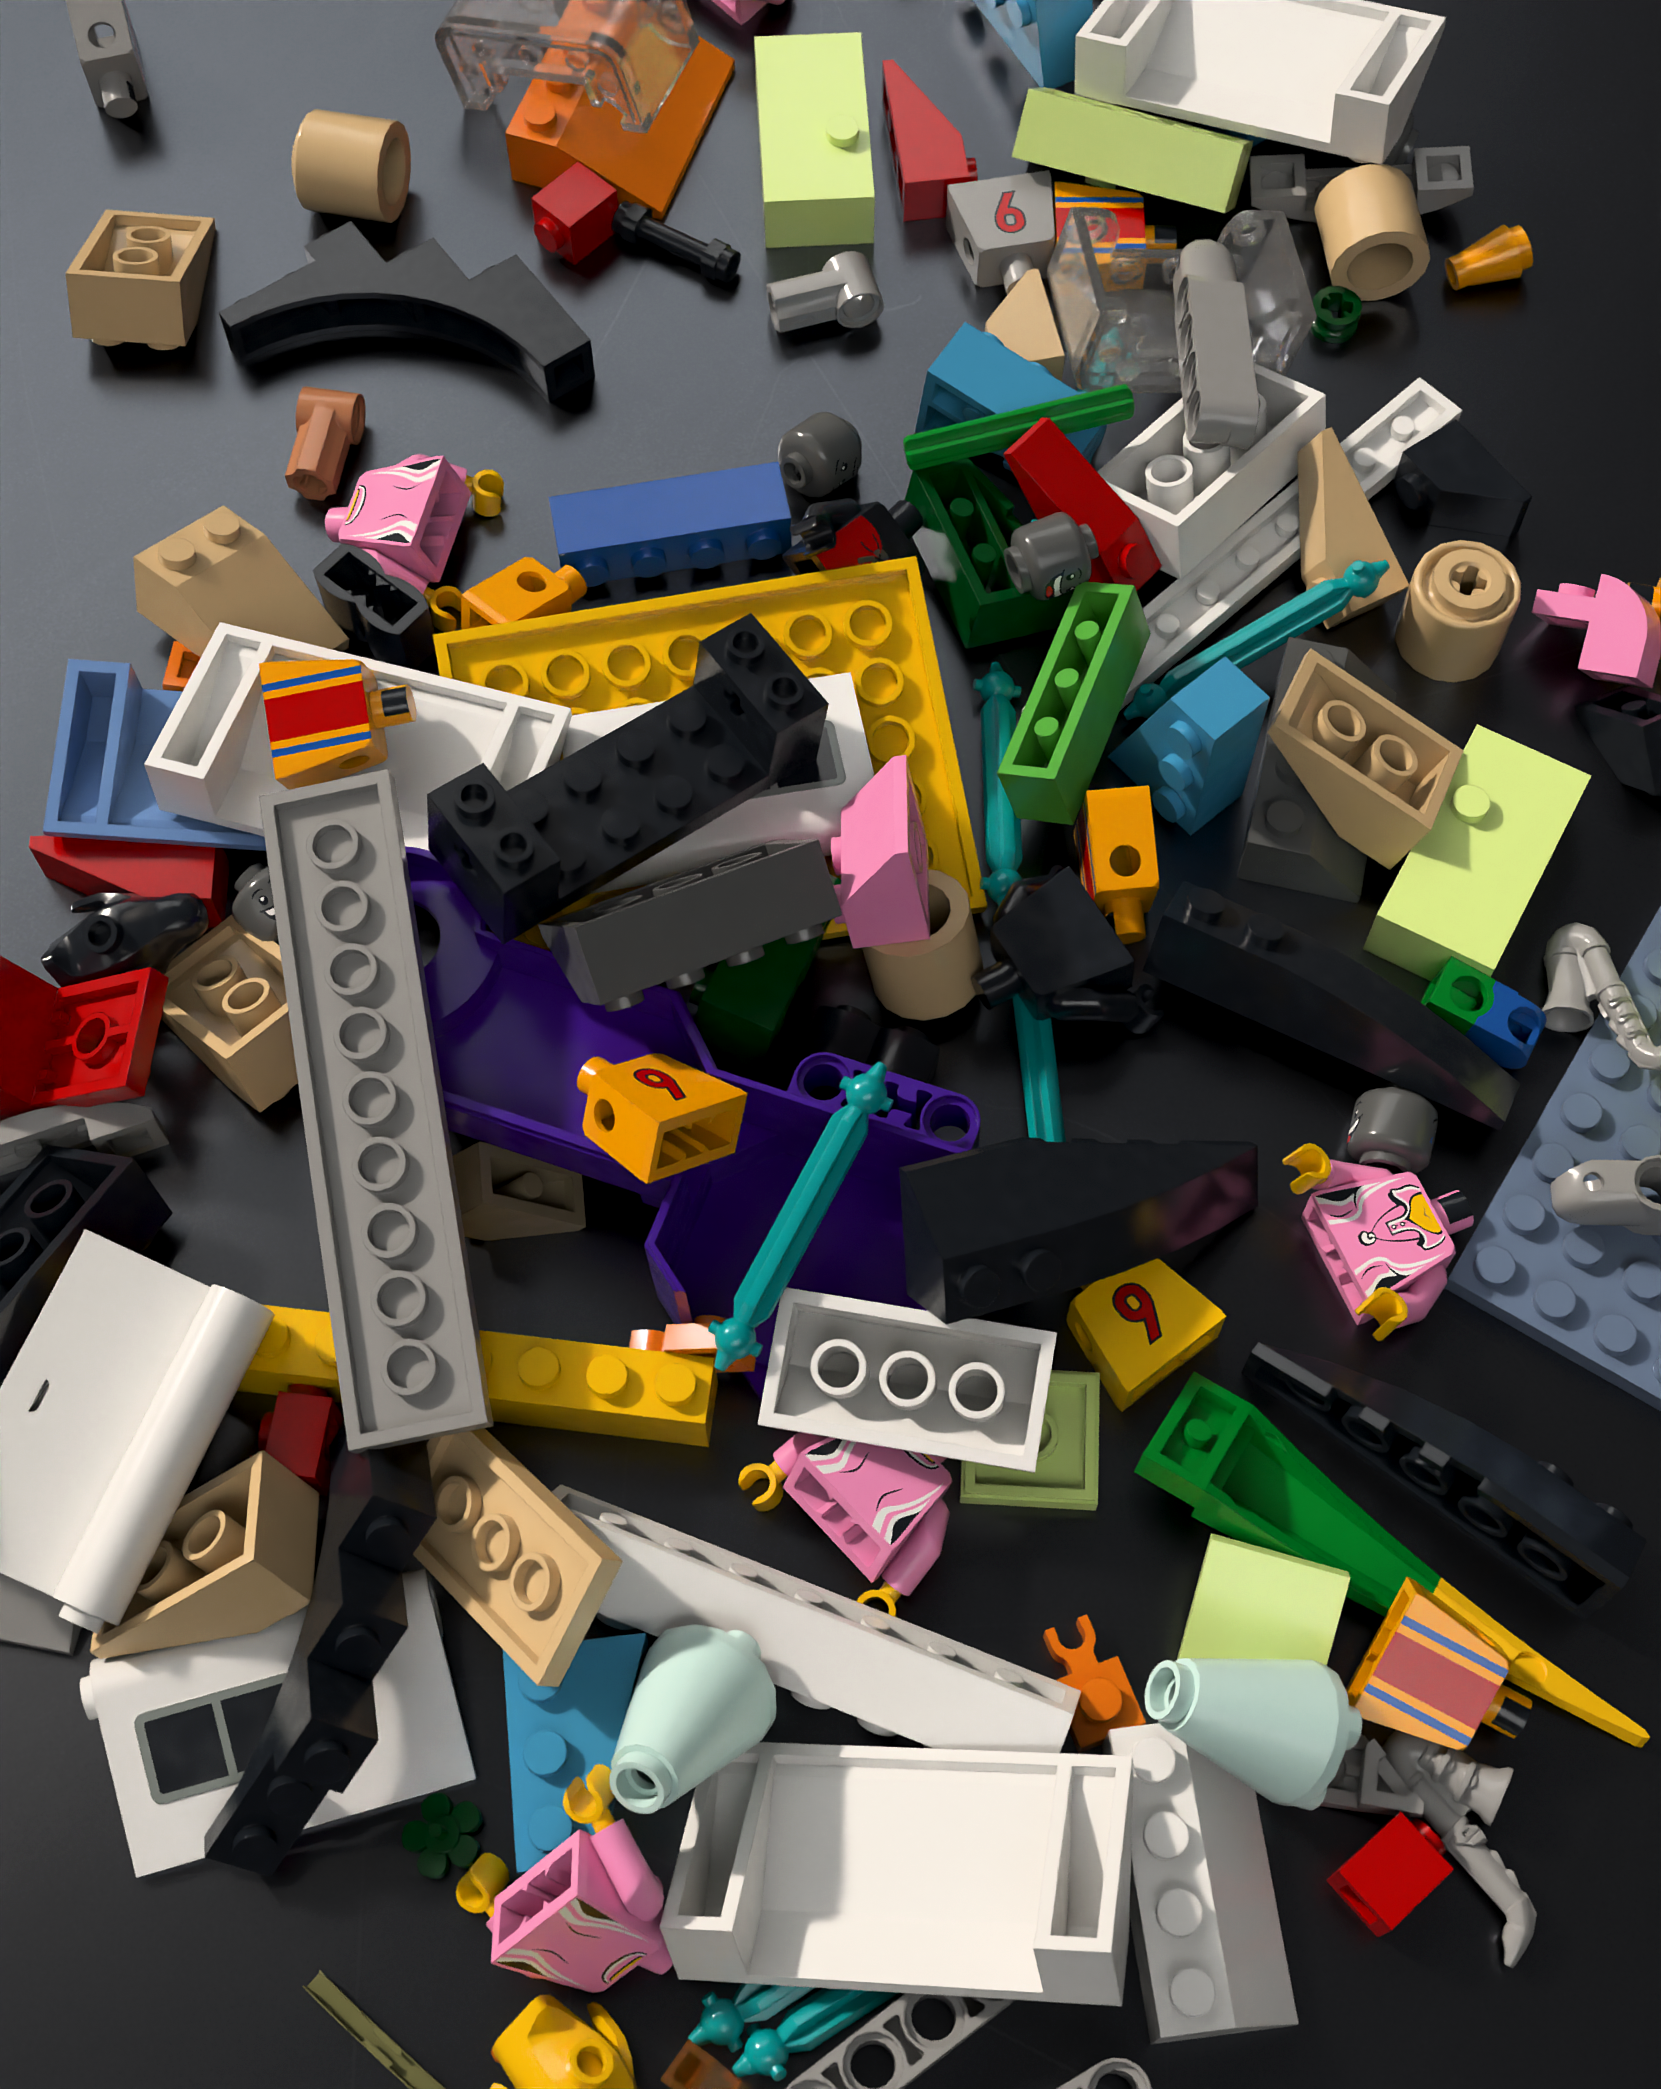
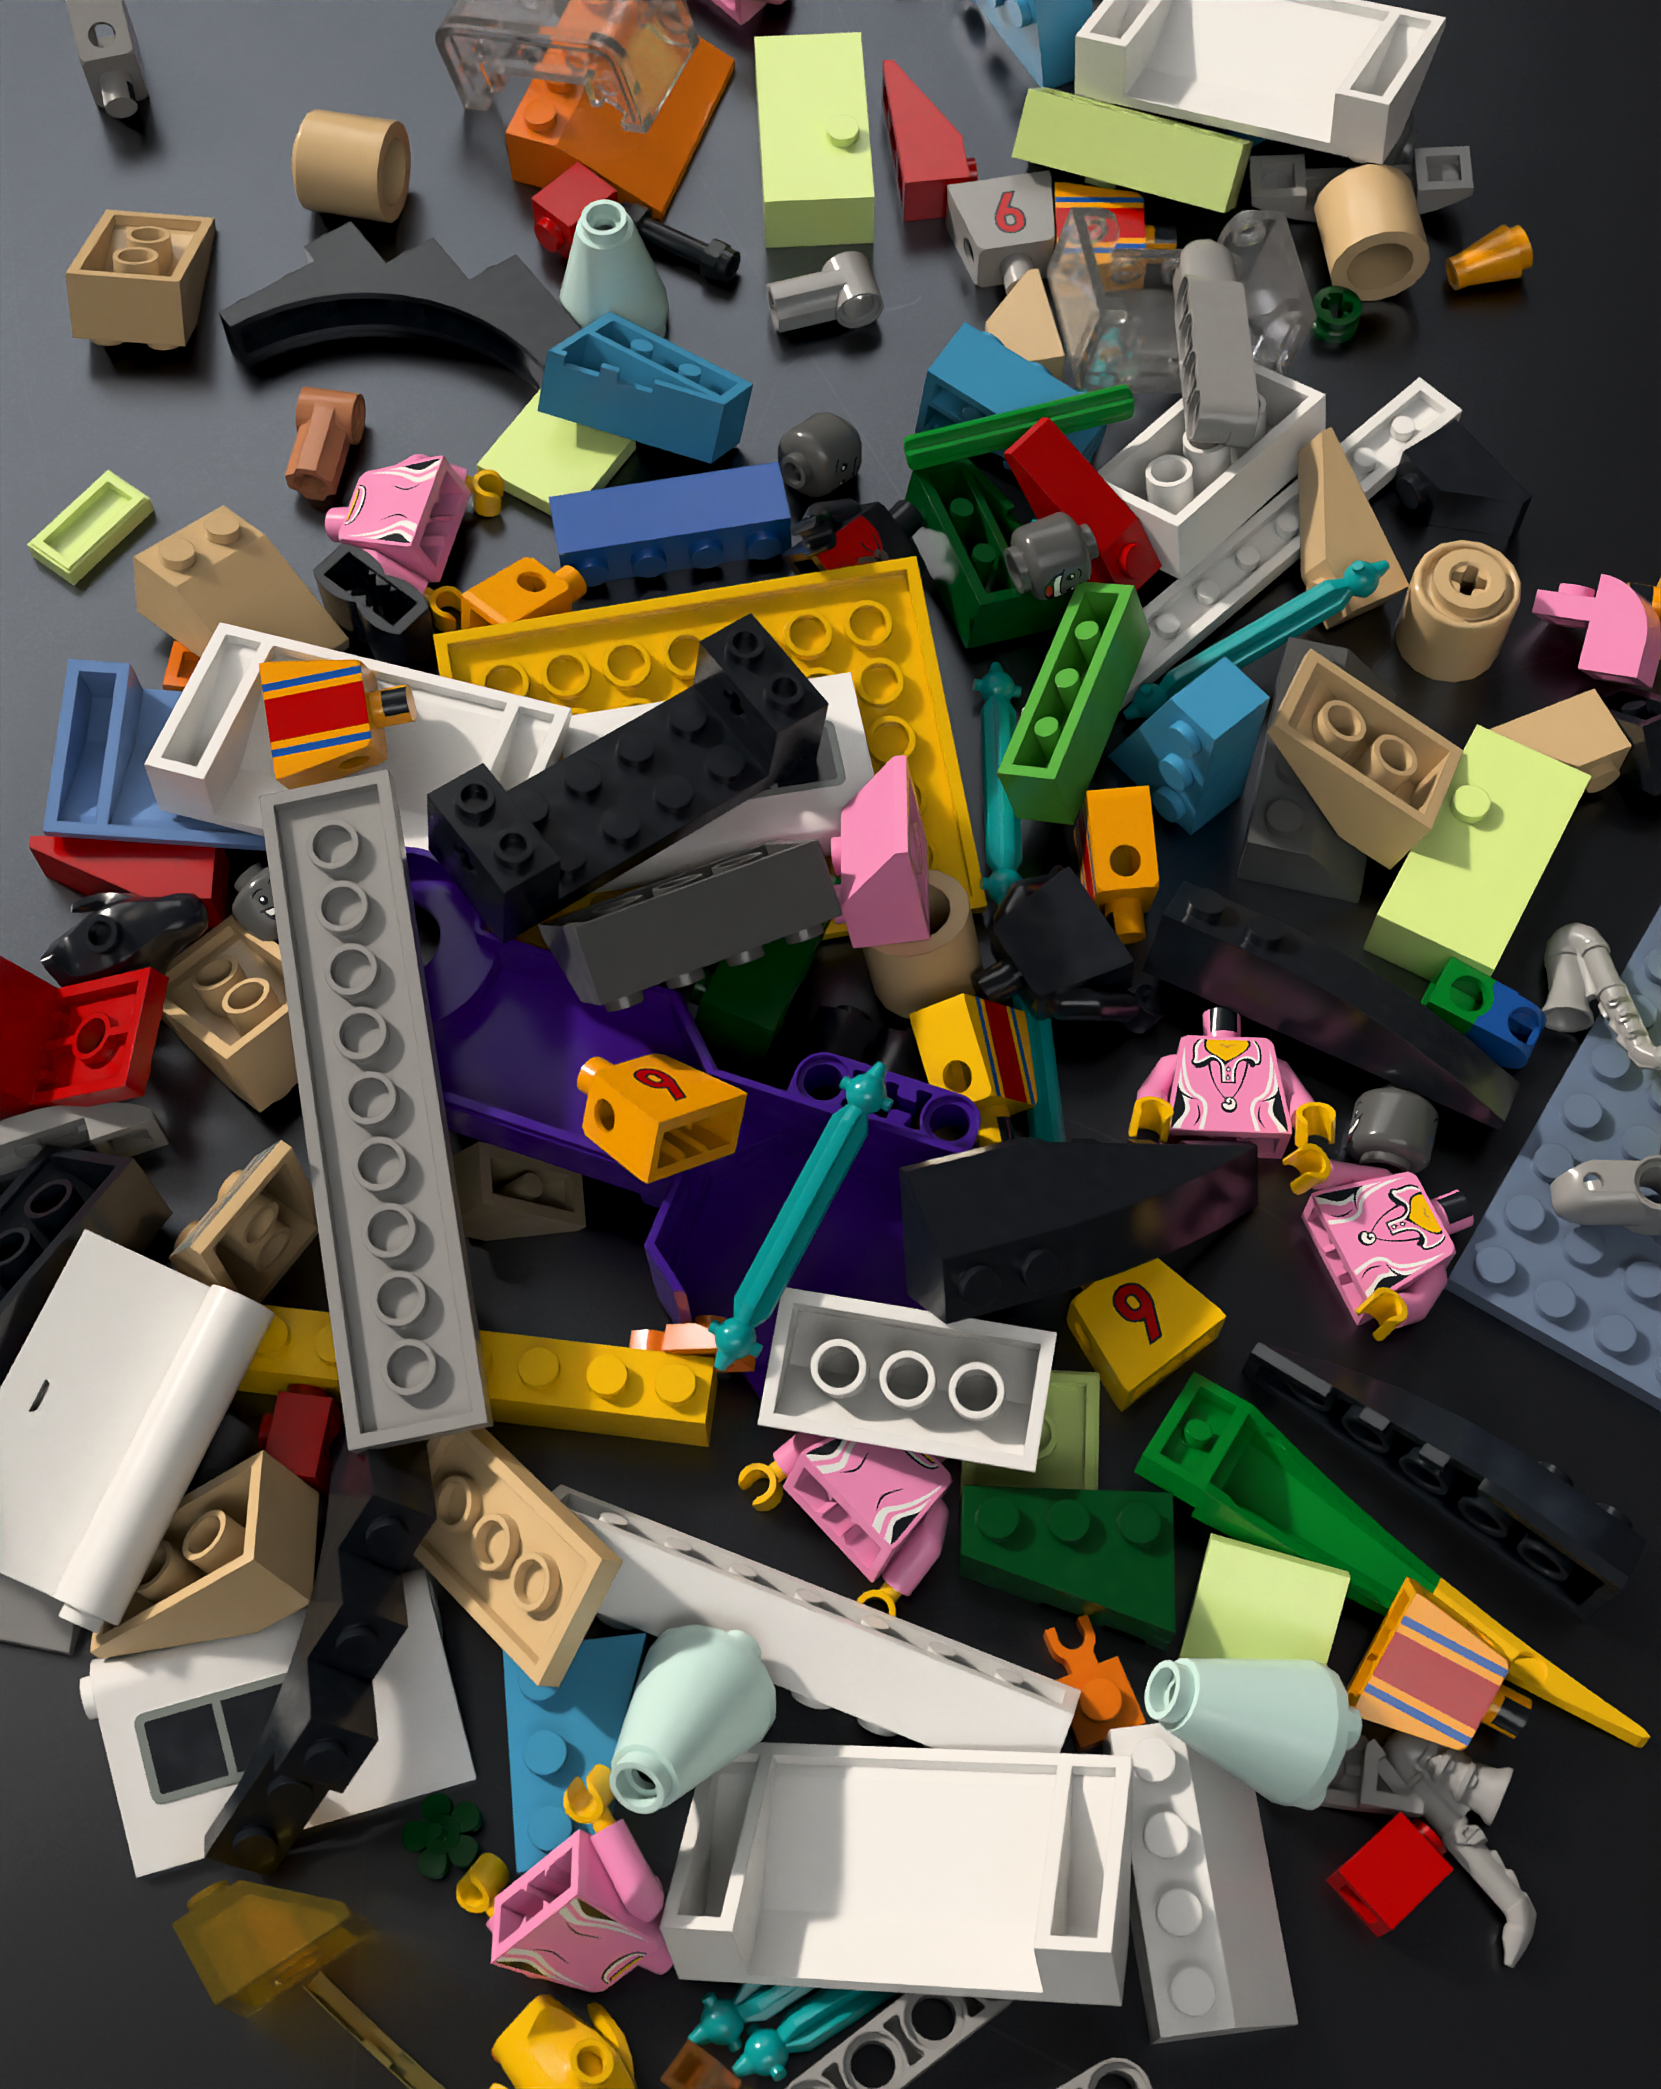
none -> yellowish green tile [27,470,154,585]
none -> tan slope [169,1140,319,1304]
none -> clear yellow slope [172,1880,375,2018]
none -> yellowish green tile [476,389,636,516]
none -> dark azure wedge [537,312,753,464]
none -> light aqua cone [558,199,669,338]
none -> yellow torso [909,993,1038,1148]
none -> dark green wedge [958,1485,1176,1651]
none -> torso [1128,1007,1336,1159]
none -> tan slope [1489,688,1632,793]

